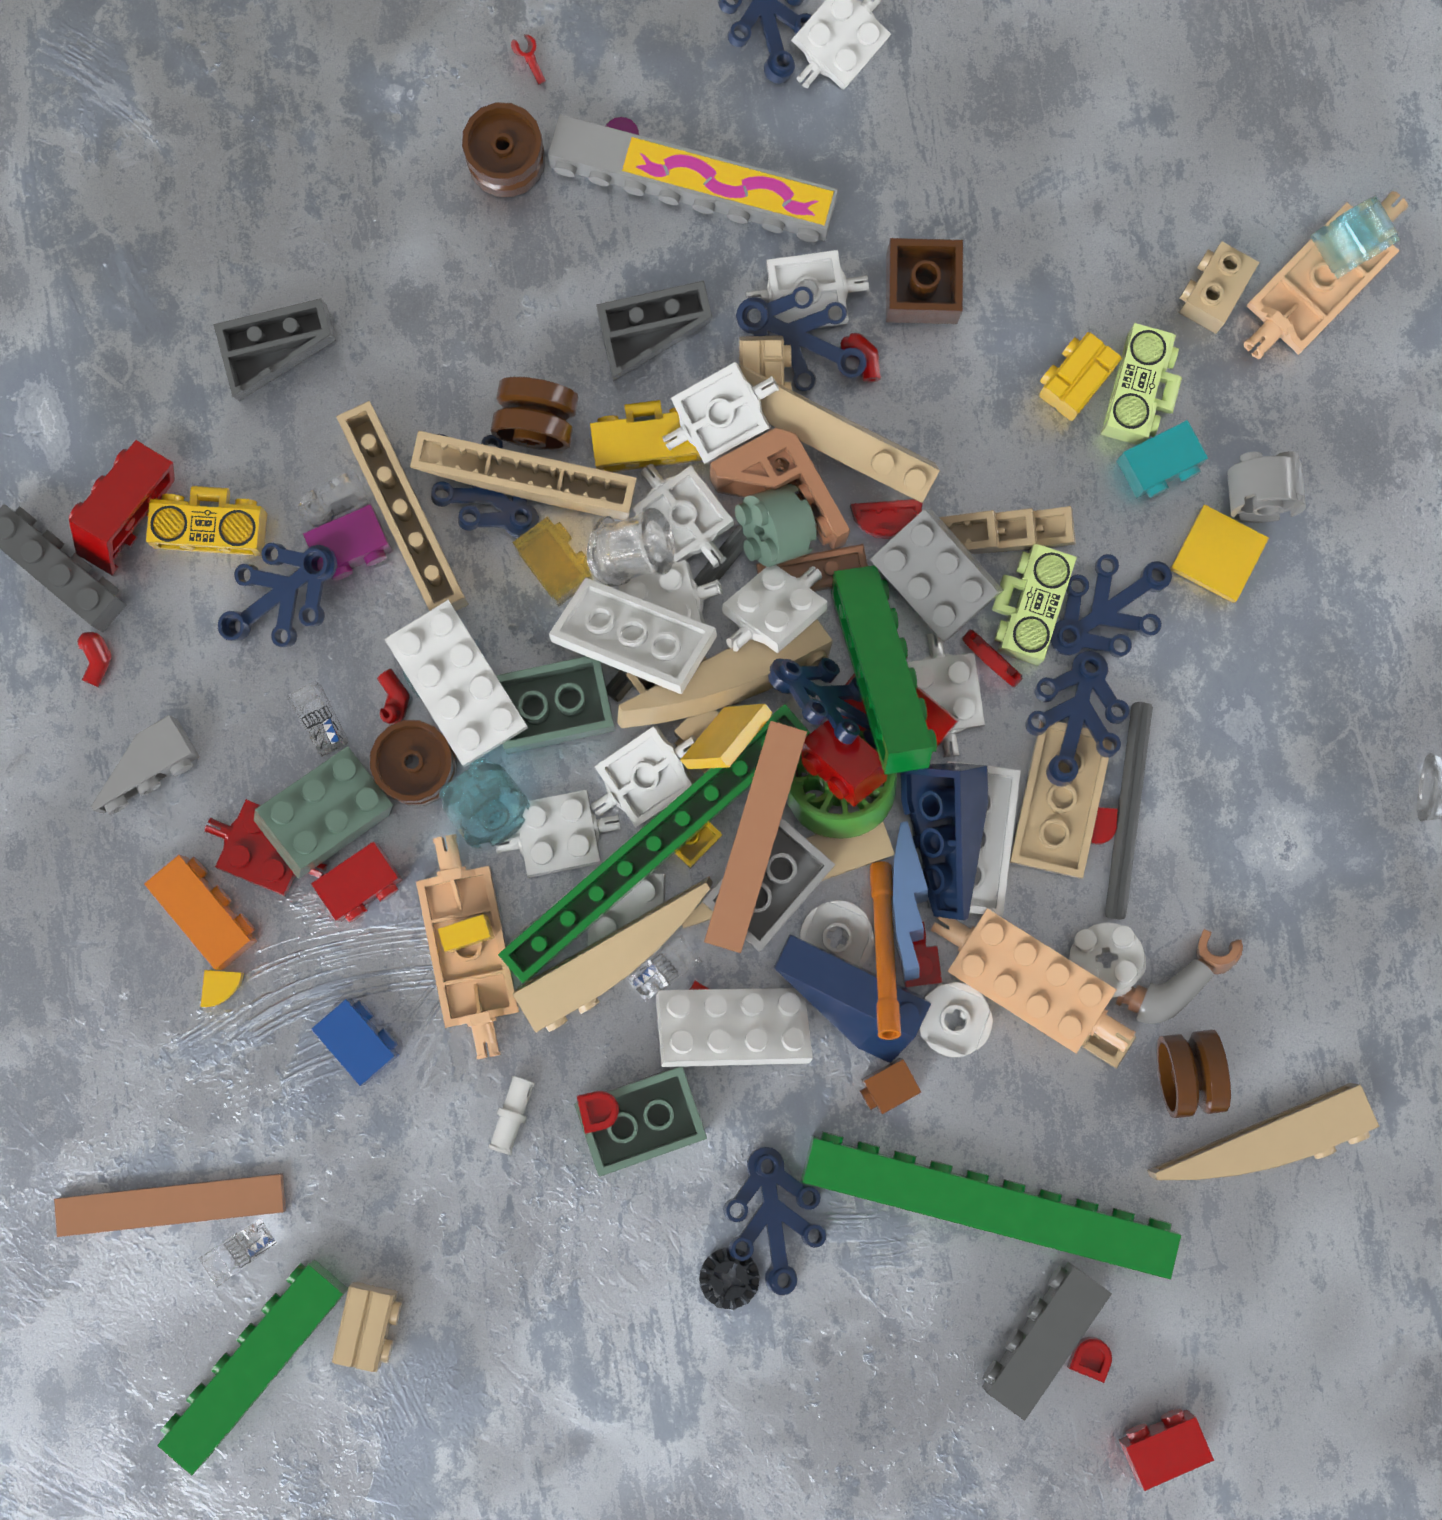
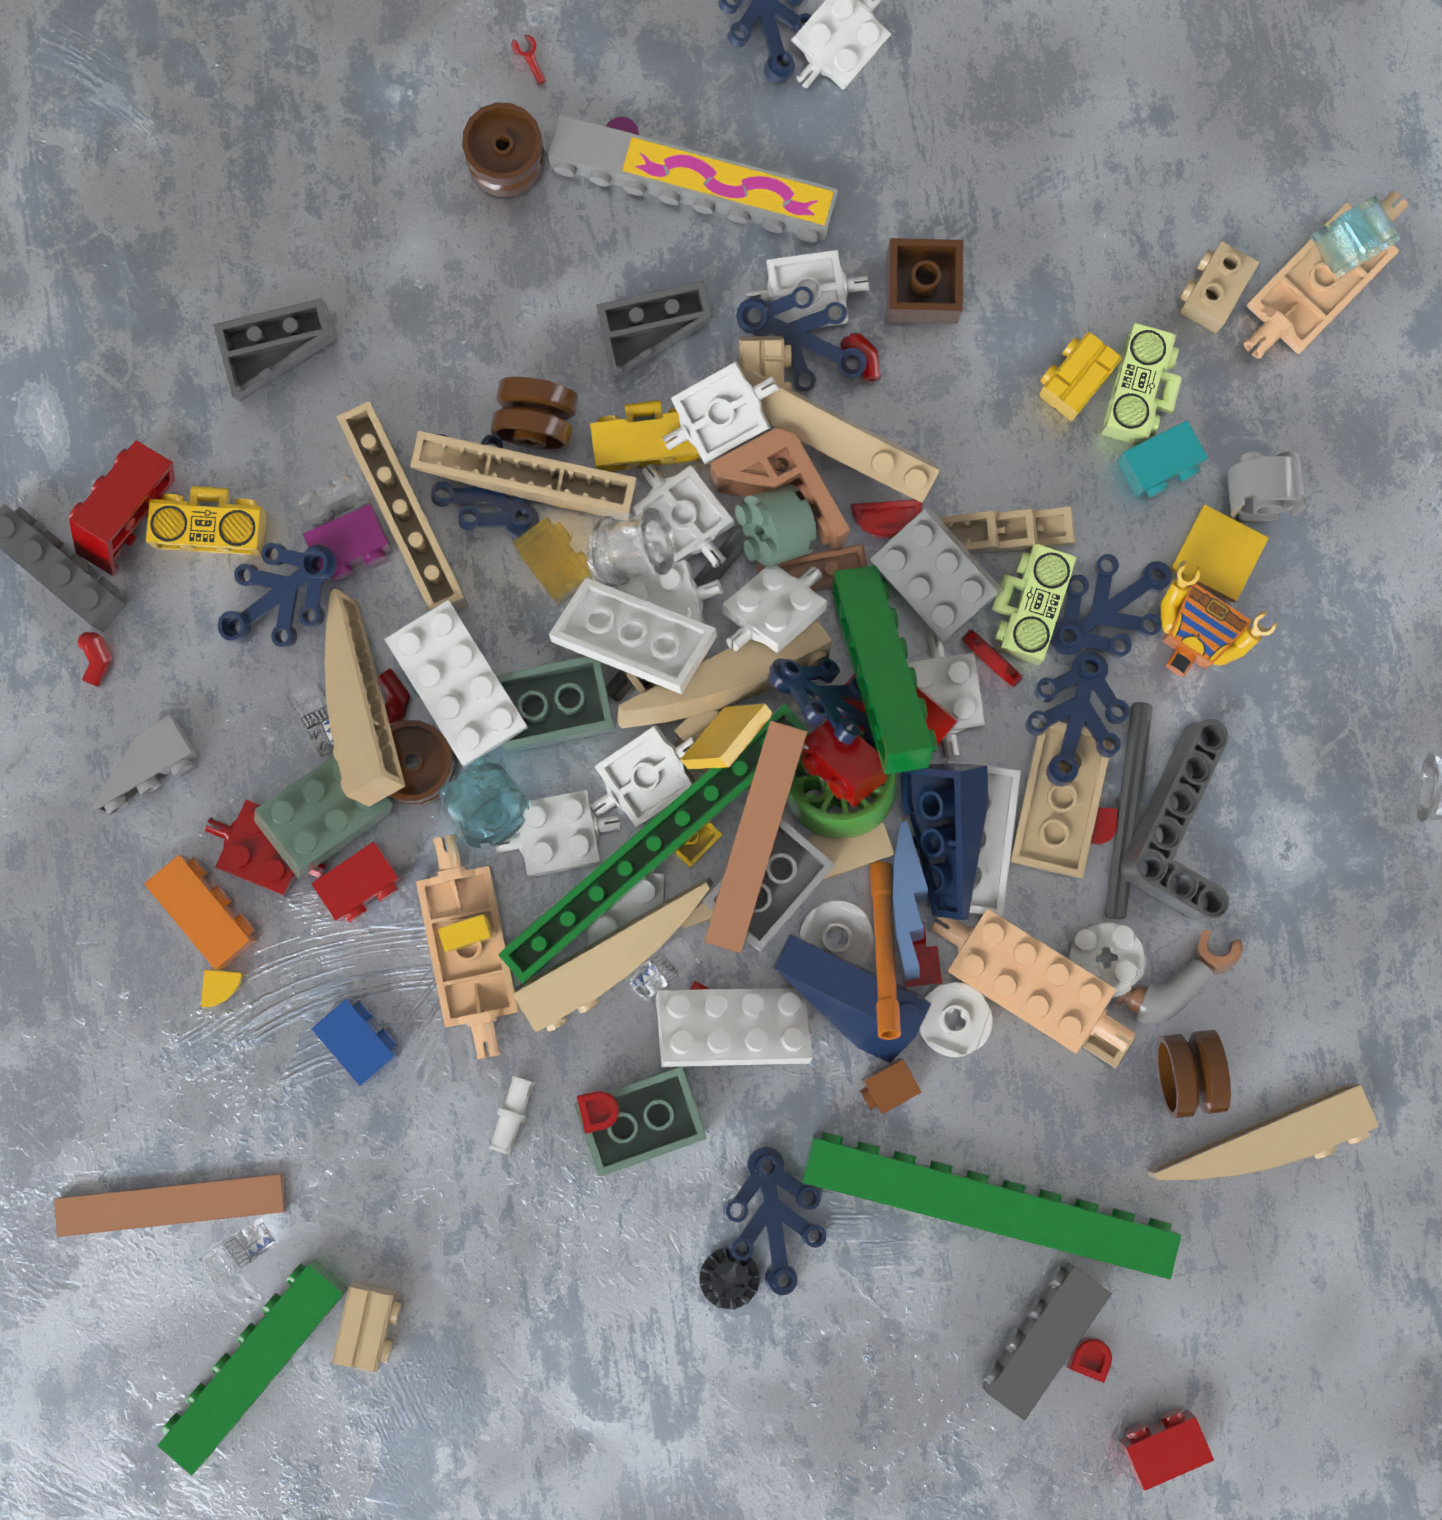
none -> tan slope [324,588,405,807]
none -> dark grey beam [1121,719,1229,919]
none -> torso [1160,560,1278,677]

